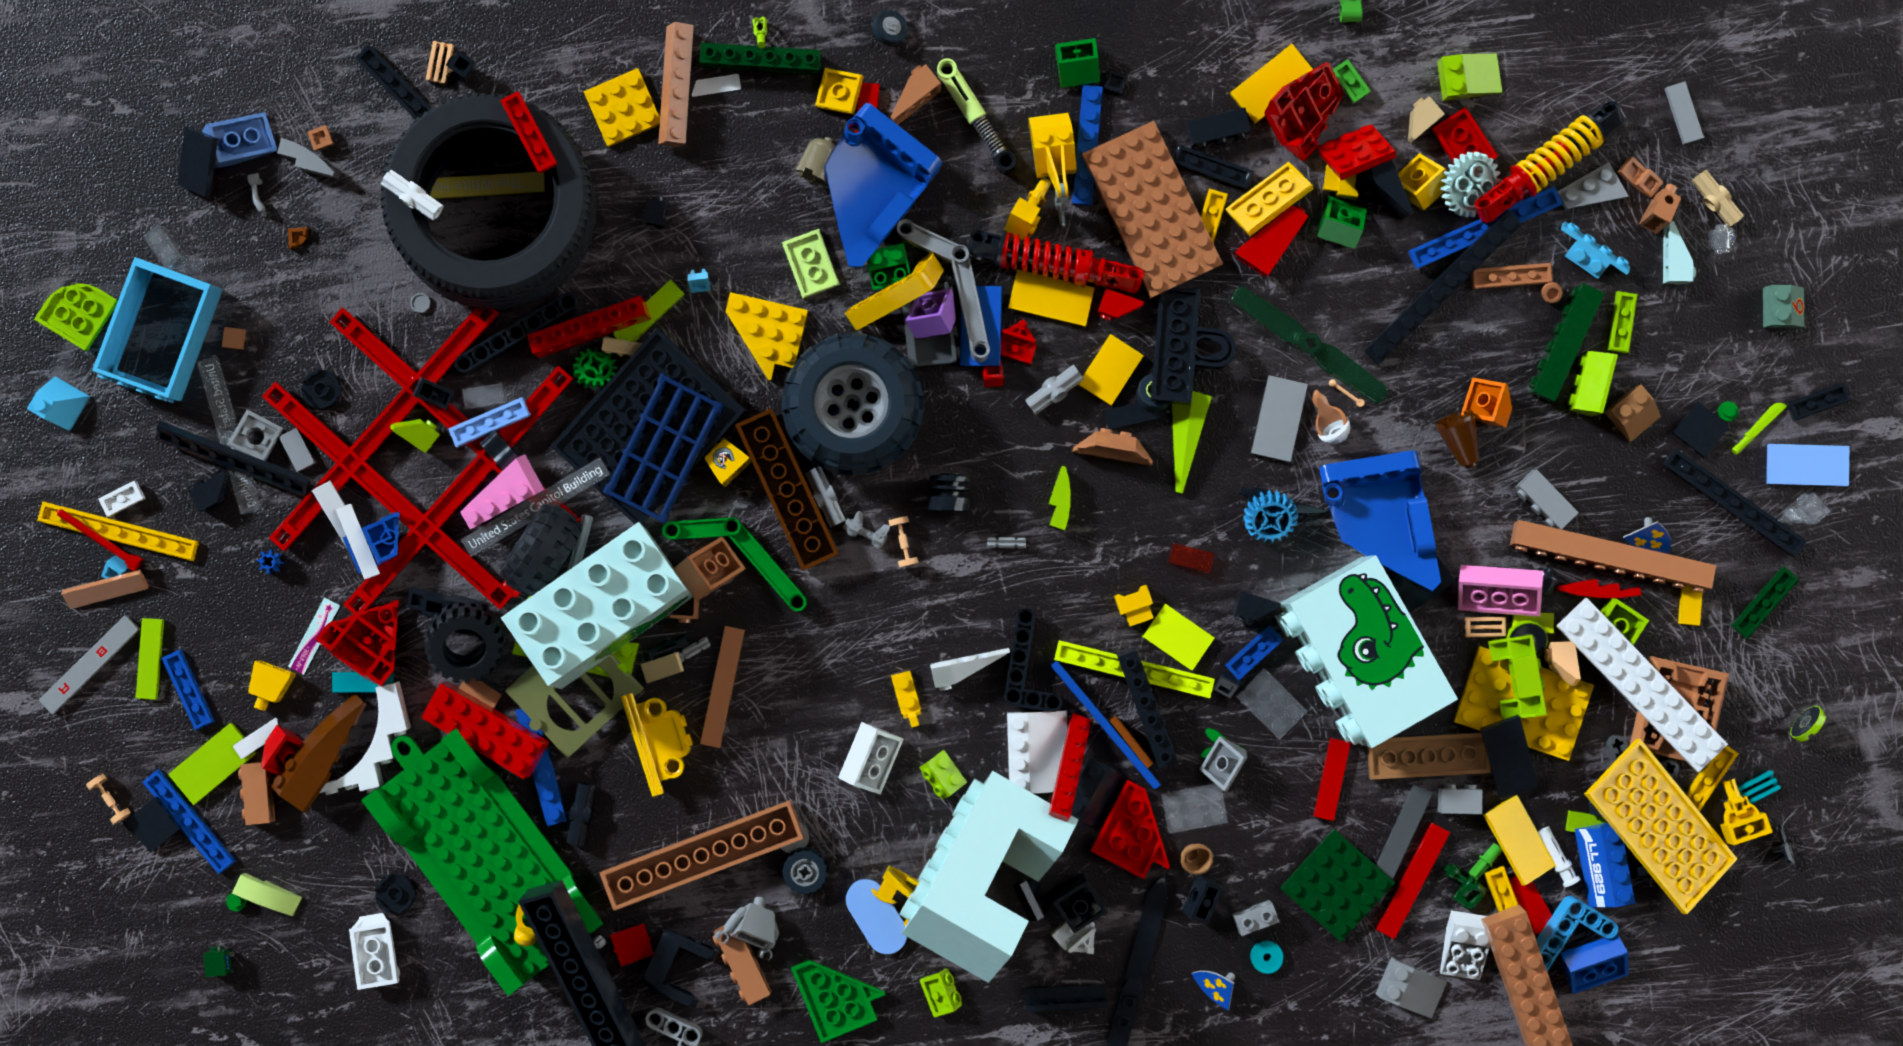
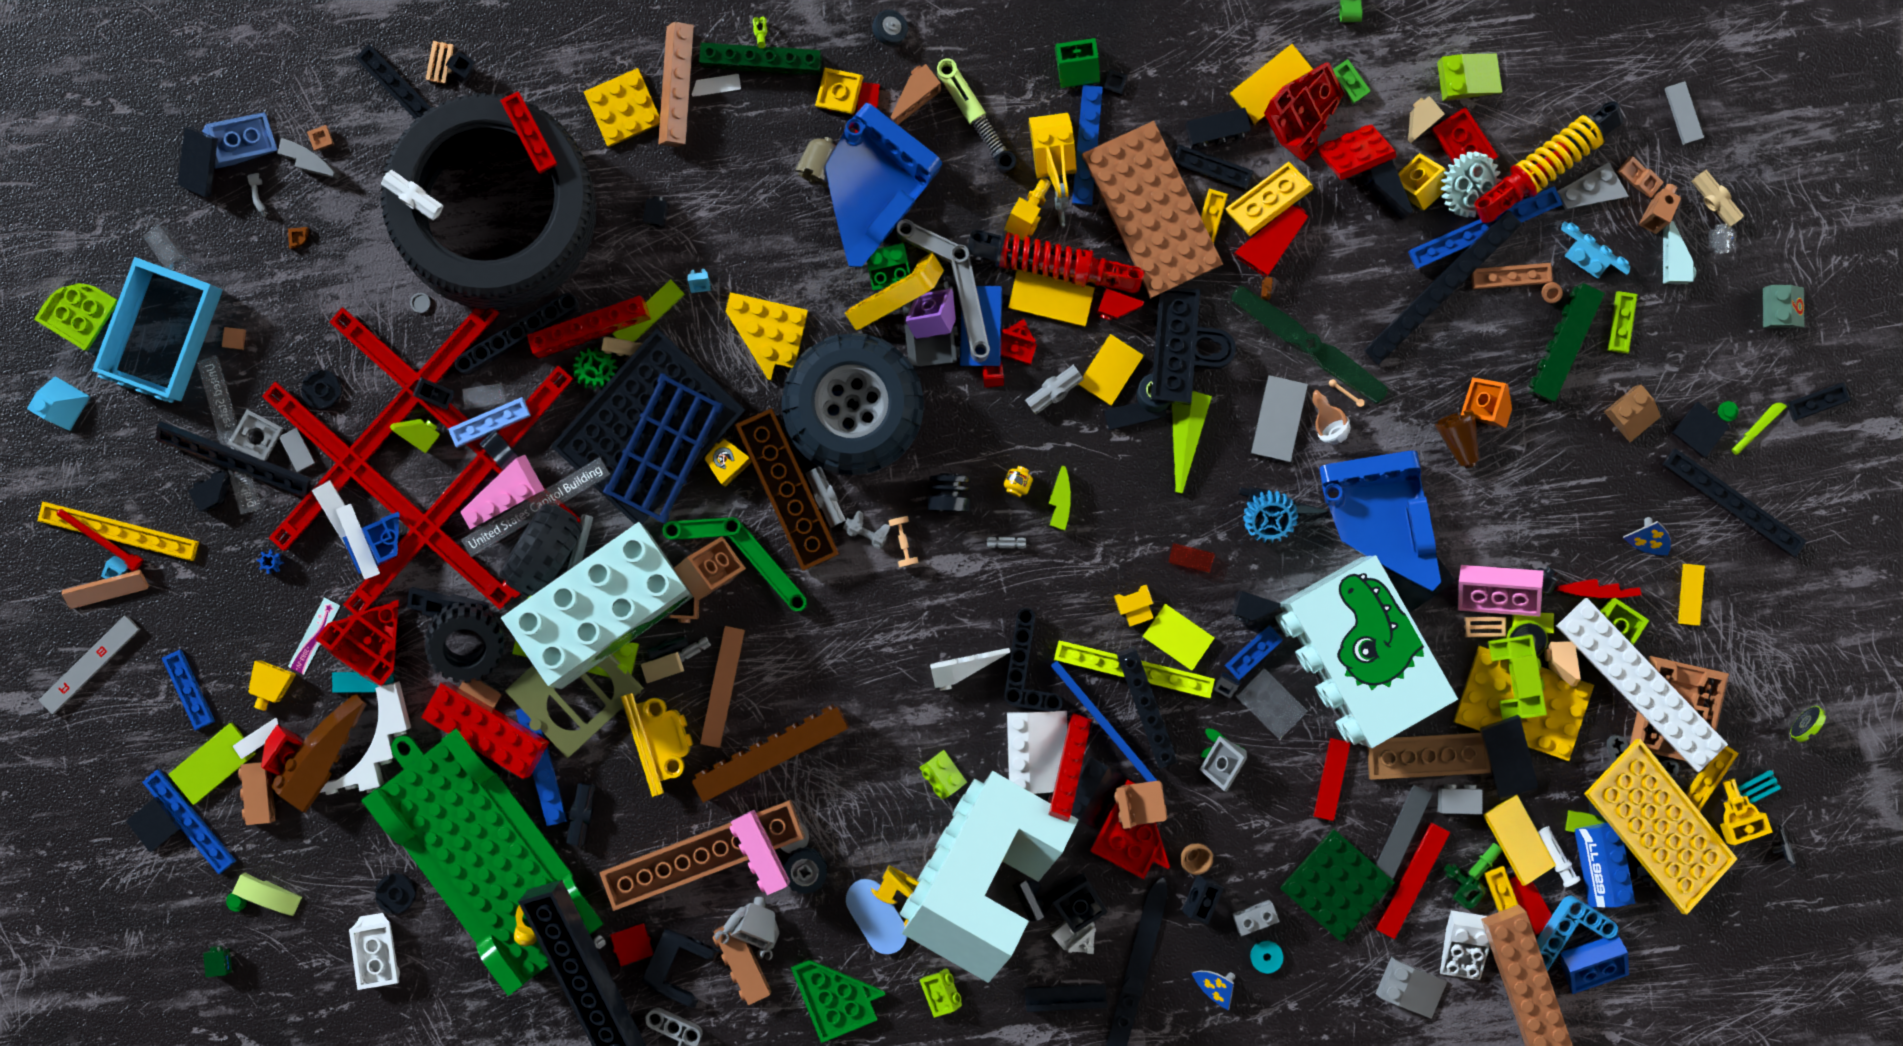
light nougat wheel [86,774,131,825] -> none
white plate [98,481,146,517] -> none
lime tile [136,618,164,700] -> none
tile [430,172,546,199] -> none
yellowish green tile [782,229,840,299] -> none
white slope [838,722,904,794] -> none
yellow hinge [891,670,921,728] -> none
nougat wedge [1072,428,1153,466] -> none
dark orange tile [1109,716,1153,768] -> none
clear plate [1161,784,1228,833] -> none
green slope [1317,196,1367,249] -> none
yellow piece [1322,164,1358,200] -> none
nougat brick [1510,520,1716,593] -> none
light grey brick [1515,469,1579,529] -> none
lime slope [1568,351,1618,416] -> none
dark green tile [1730,566,1800,639] -> none
light blue tile [1767,444,1849,486] -> none
clear slope [1778,493,1831,525] -> none
none -> reddish brown brick [692,704,850,802]
none -> bright pink slope [730,810,790,895]
none -> yellow head [1004,466,1033,497]
none -> nougat bracket [1115,781,1168,829]
none -> dark orange tile [1261,277,1272,300]

